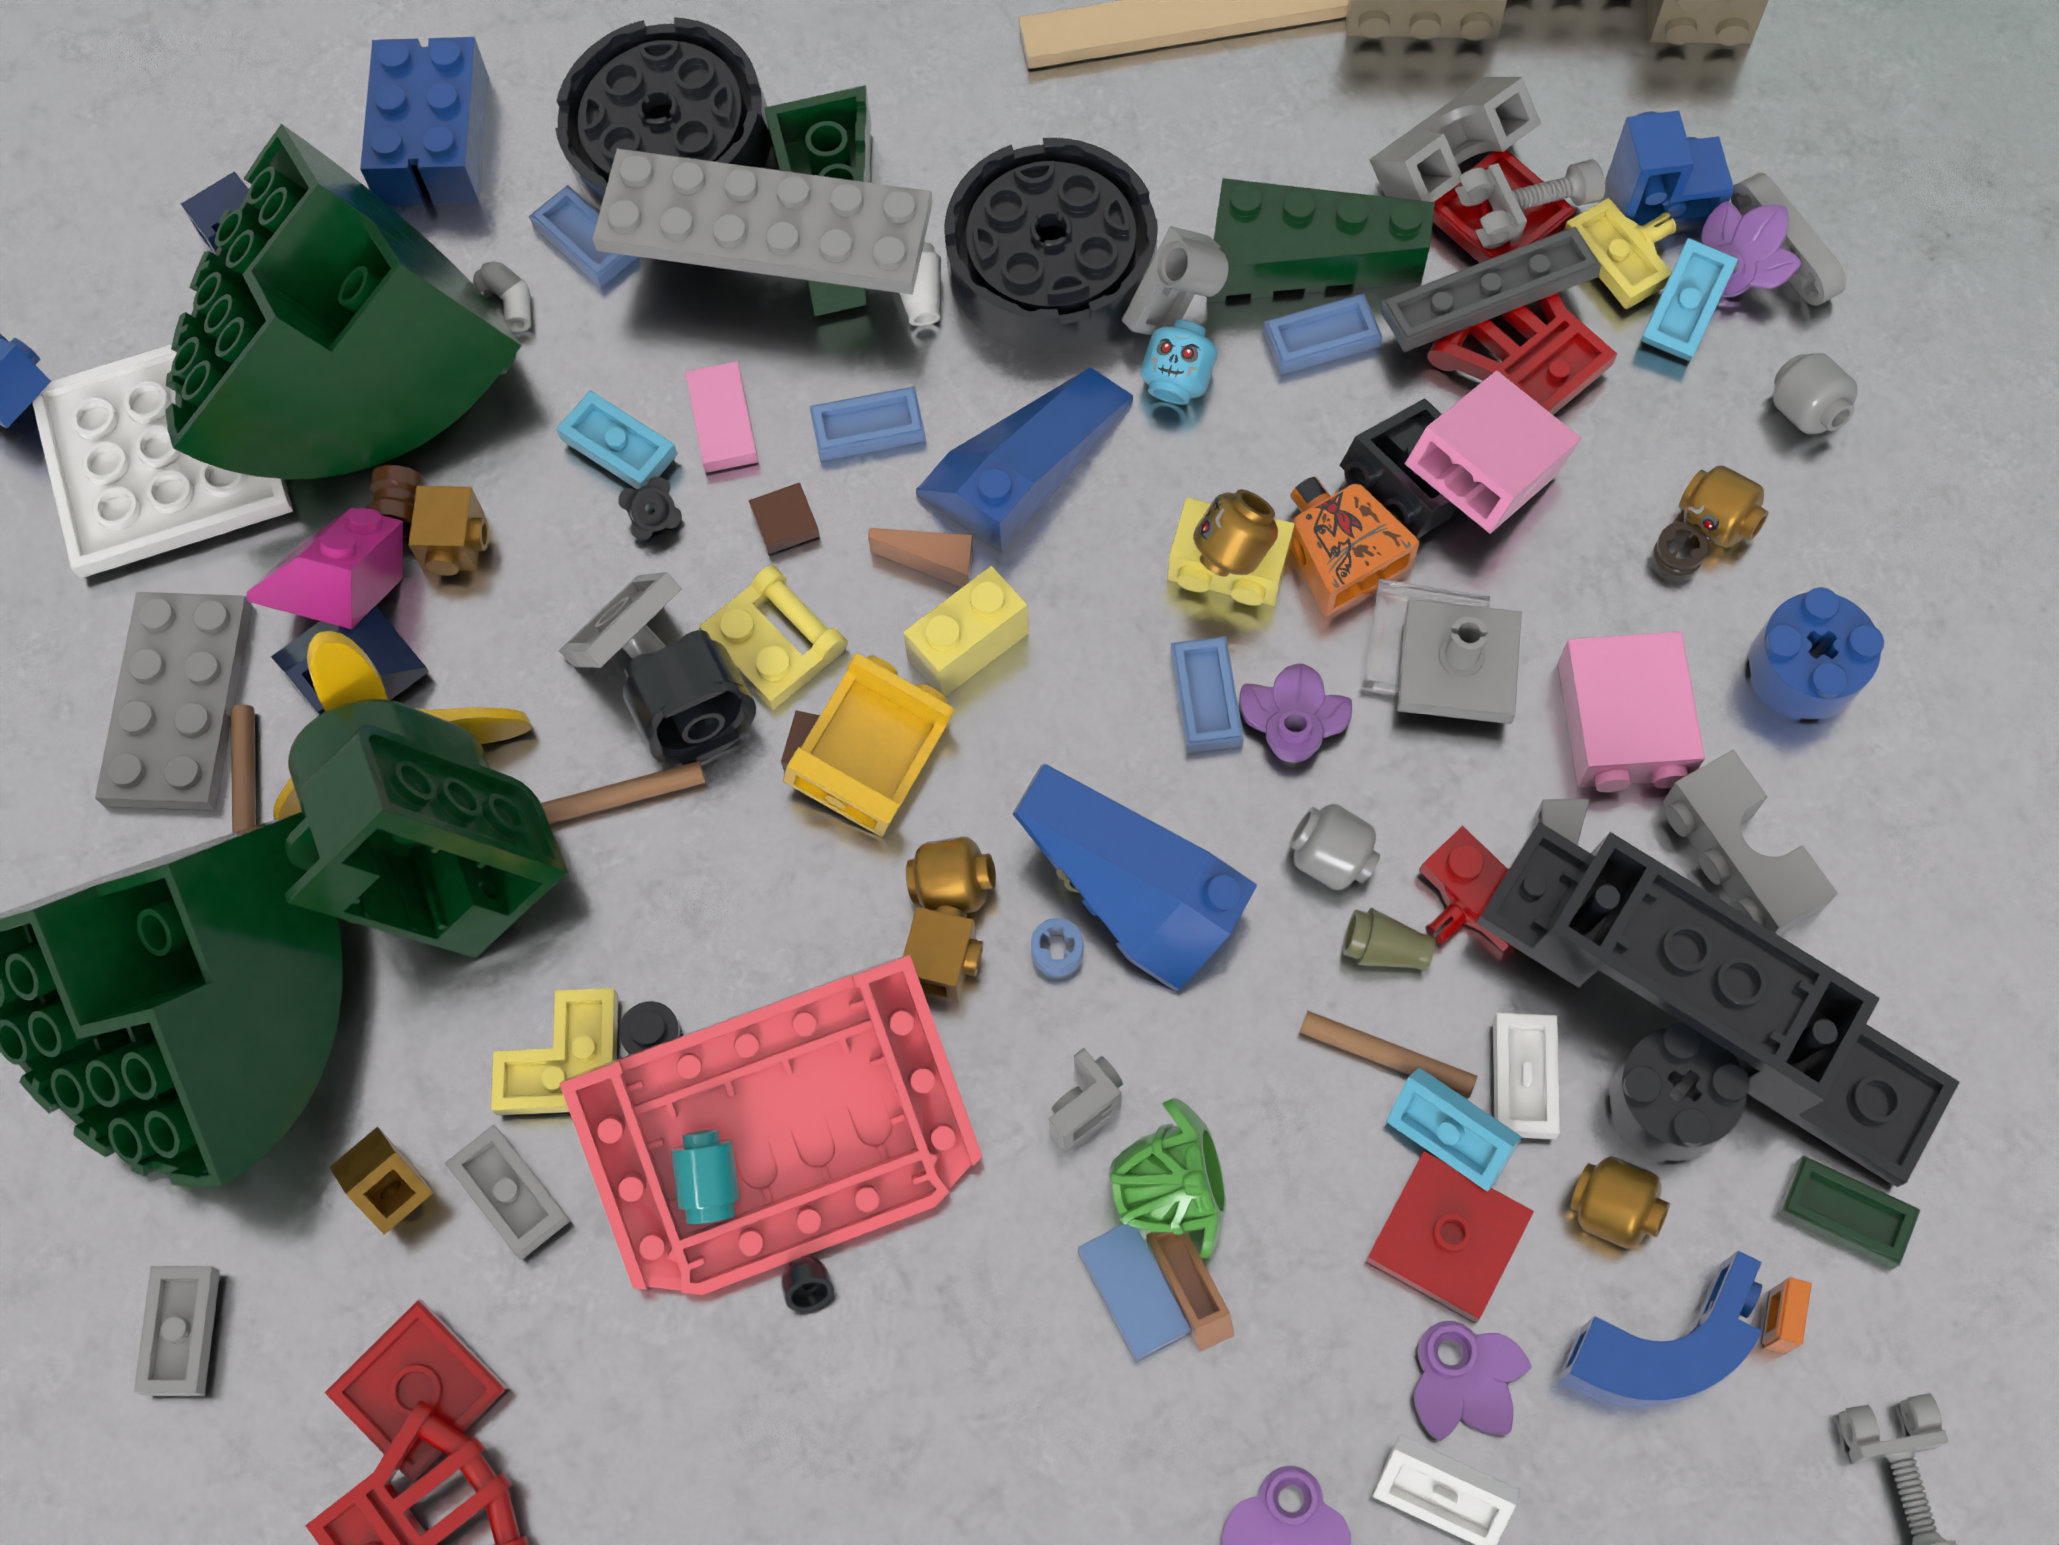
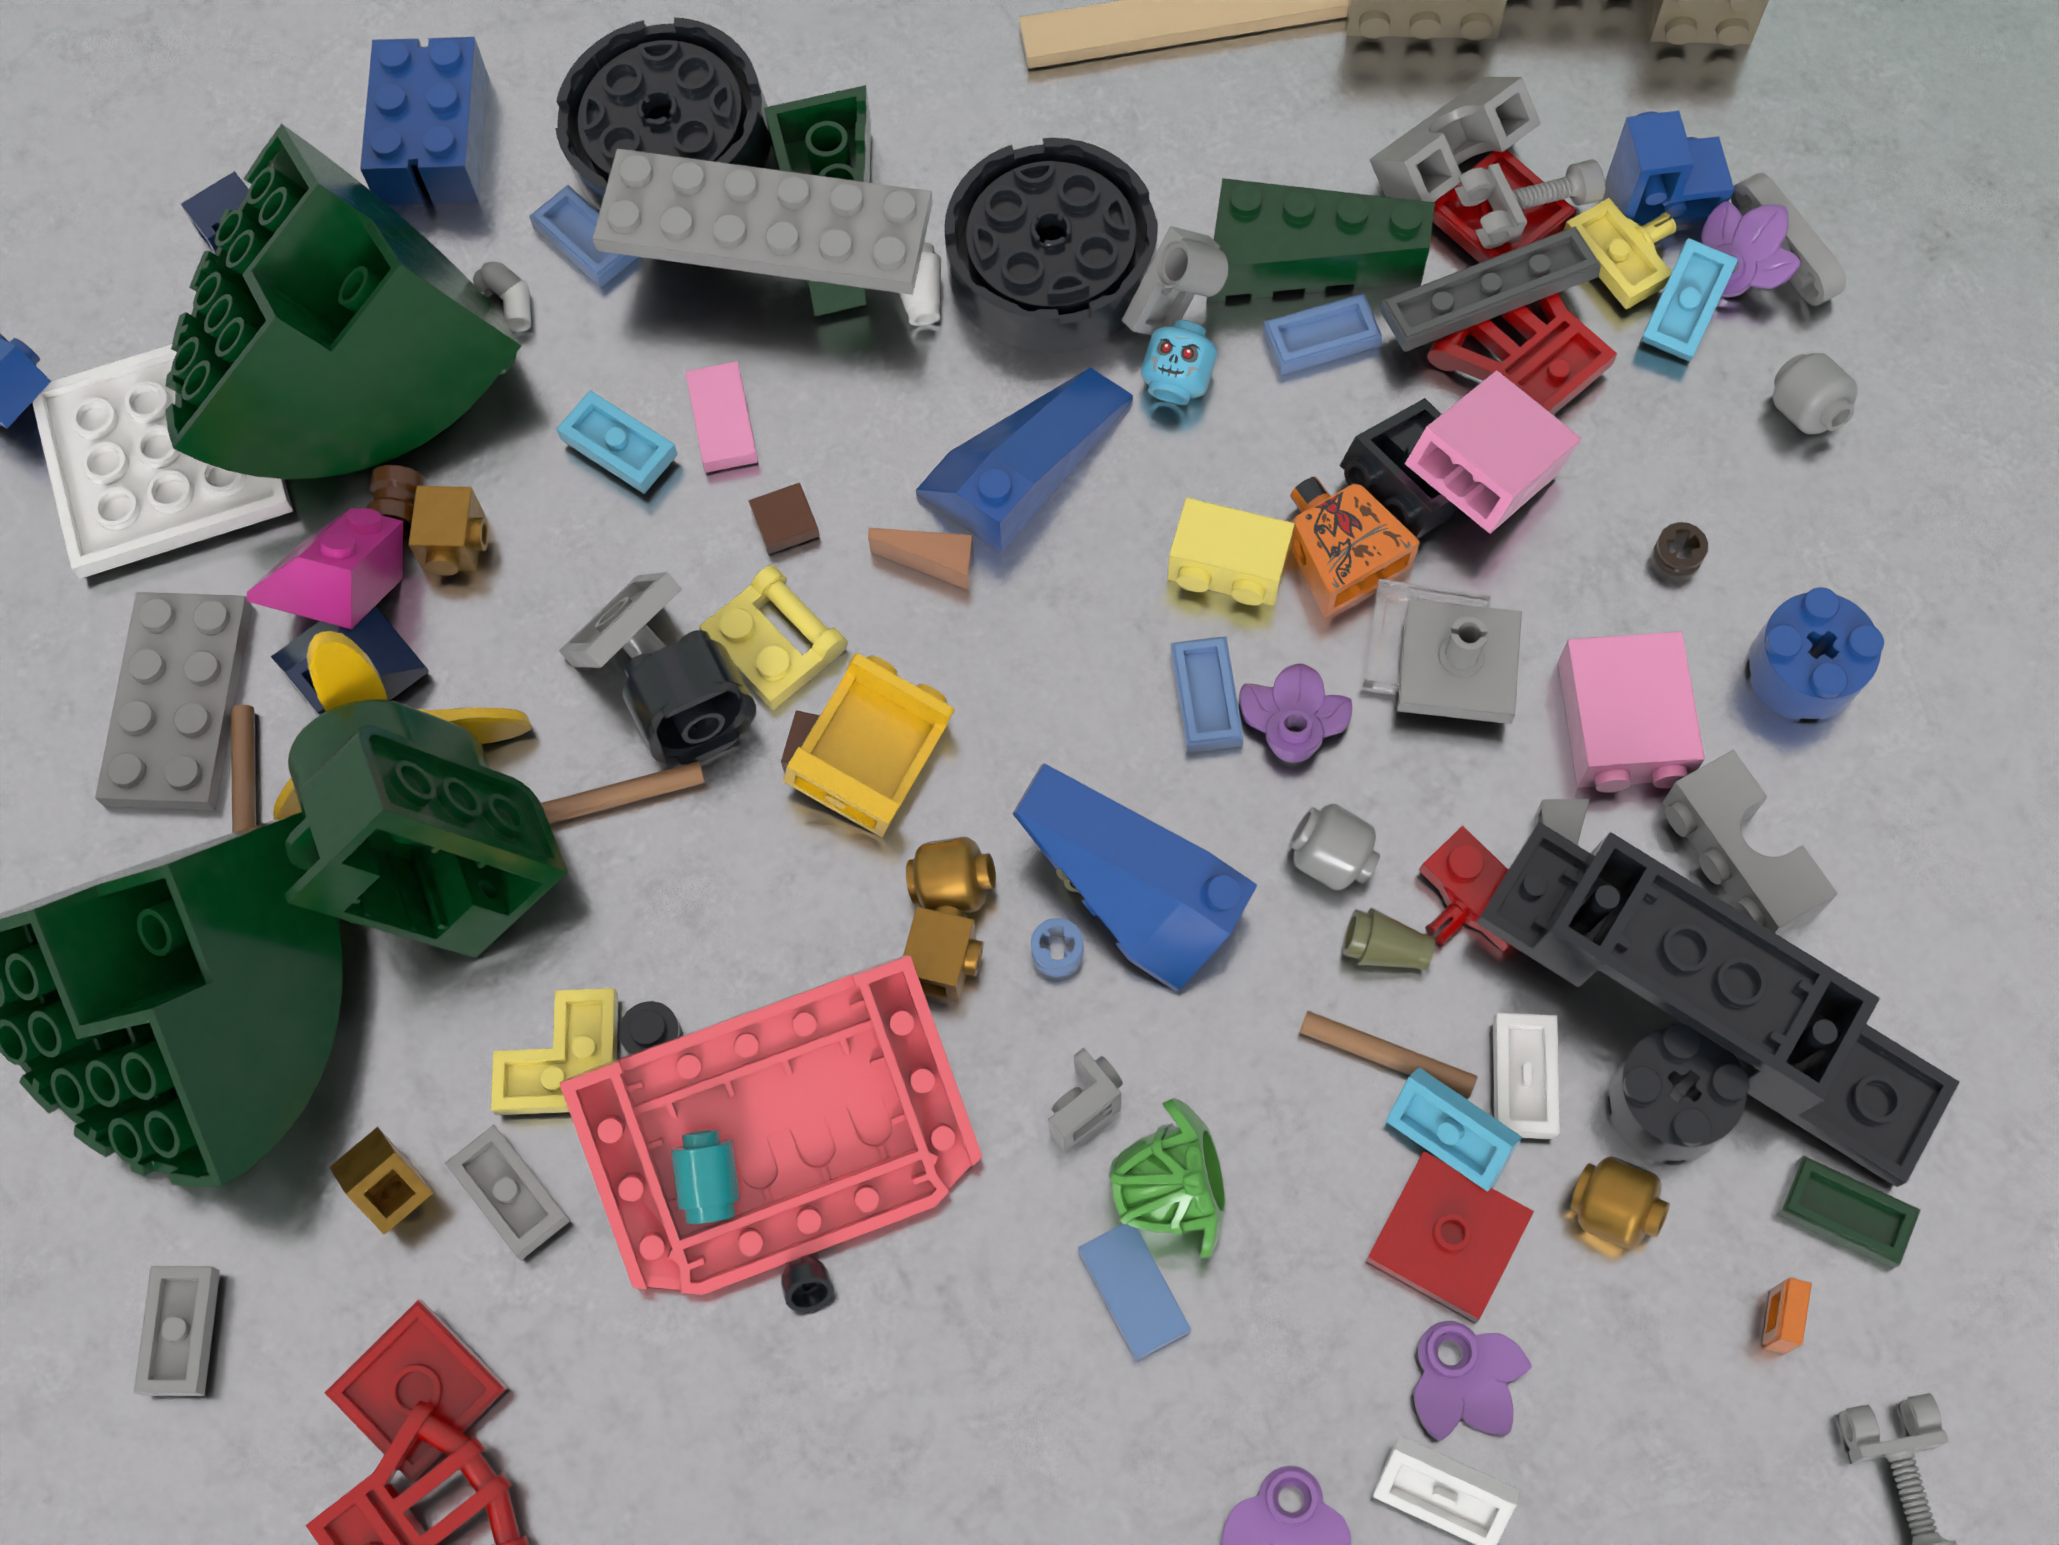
black plate [618,477,682,540] -> none
medium blue tile [809,386,926,462] -> none
light yellow brick [903,566,1029,697] -> none
nougat piece [1146,1232,1235,1352] -> none
pearl gold head [1193,489,1278,577] -> none
blue arch [1558,1251,1762,1409] -> none
pearl gold head [1679,465,1769,548] -> none

